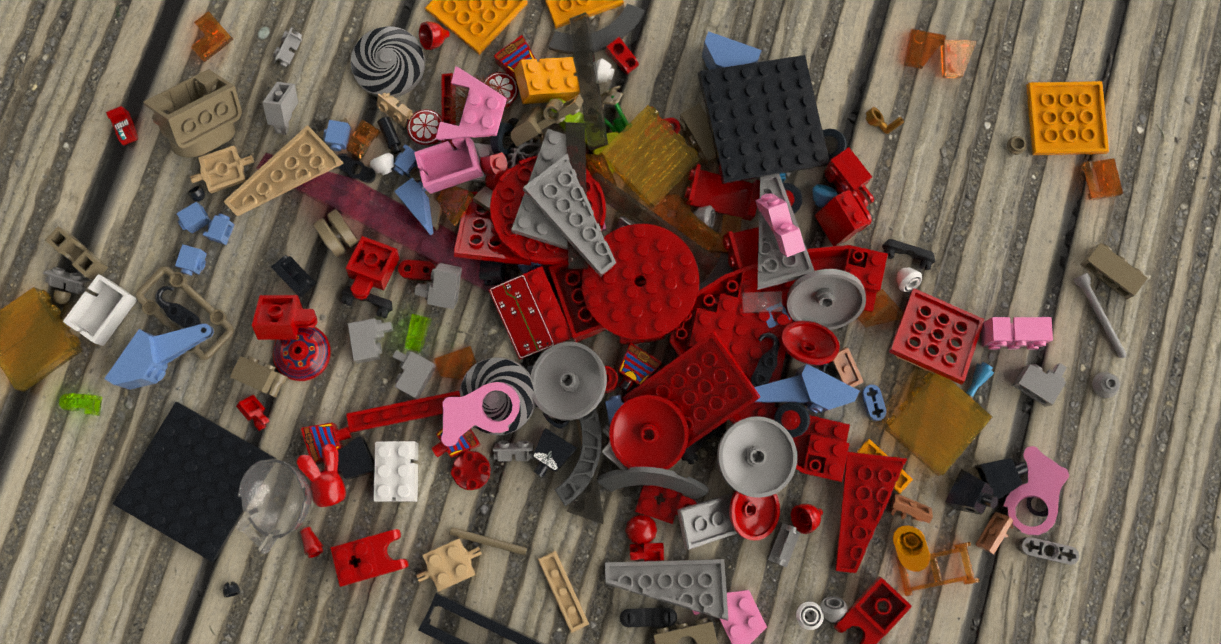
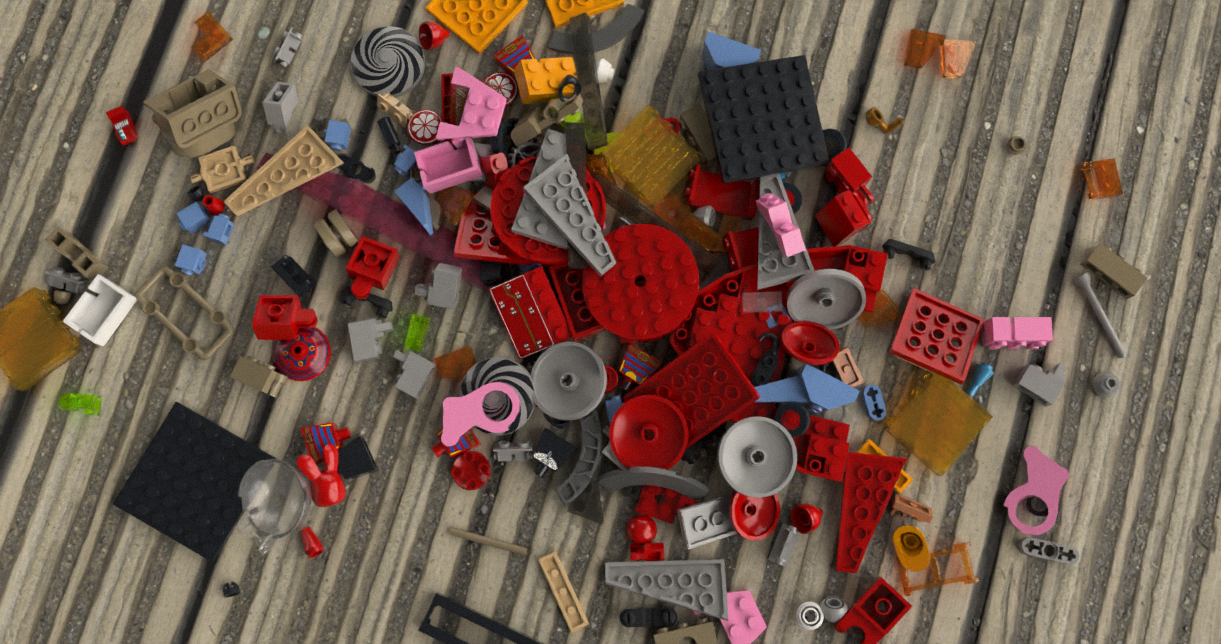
medium blue slope [104,286,214,390] -> none
red plate [236,394,270,431] -> none
red brick [330,529,409,587] -> none
clear orange leg [346,120,381,158] -> none
red plate [346,391,461,433] -> none
white cone [369,153,394,176] -> none
white piece [374,441,419,502] -> none
red plate [398,260,436,281] -> none
tan plate [416,538,482,592] -> none
plant [589,86,632,134] -> none
red leg [605,37,639,75] -> none
dark azure cone [812,184,837,207] -> none
white cone [896,267,922,292] -> none
black torso [945,469,998,515] -> none
black torso [975,458,1028,499] -> none
nougat plate [975,512,1014,554] -> none
light orange tile [1026,81,1109,155] -> none
none -> red cone [203,195,225,216]
none -> black piece [557,74,582,102]

